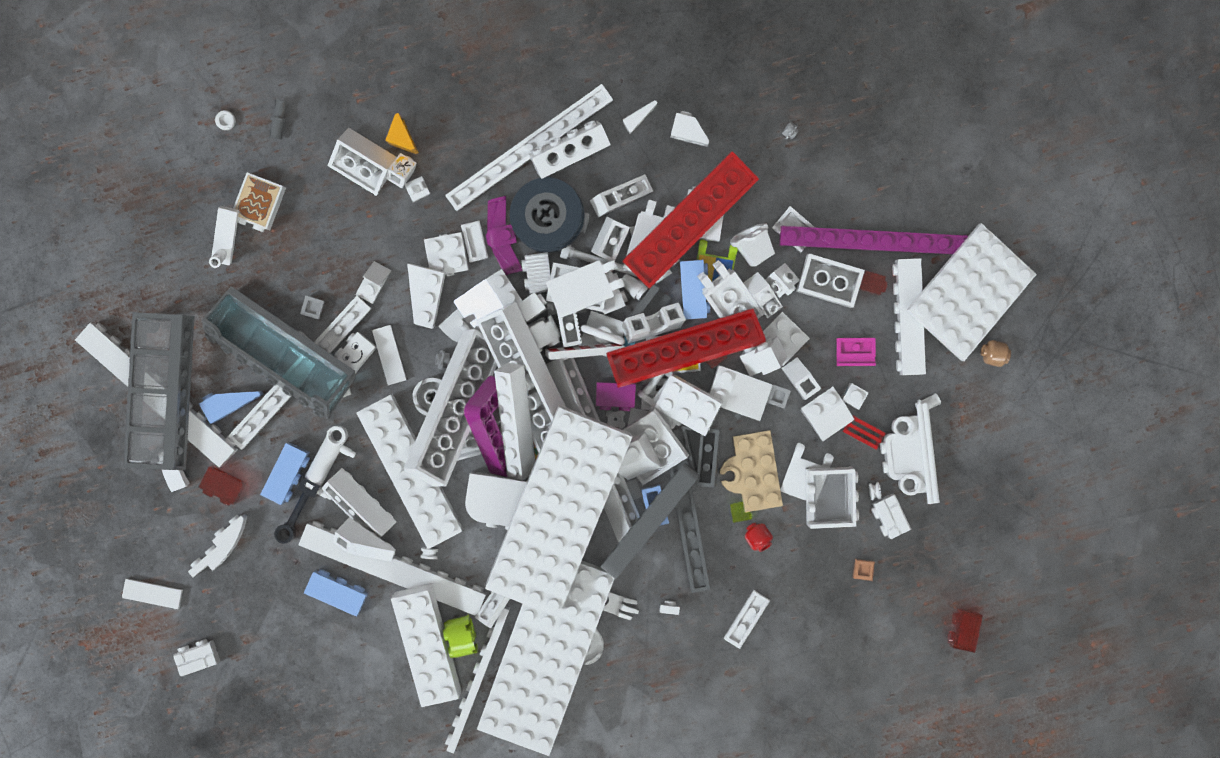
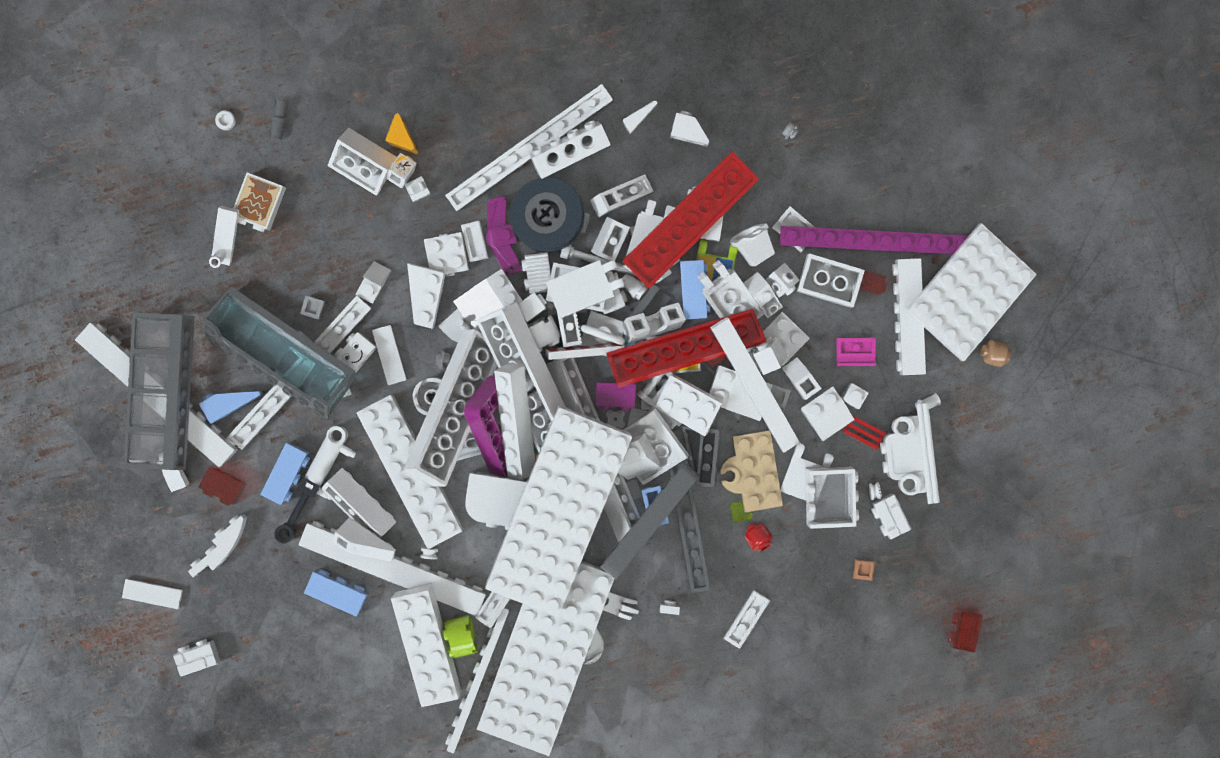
none -> white tile [710,317,800,453]

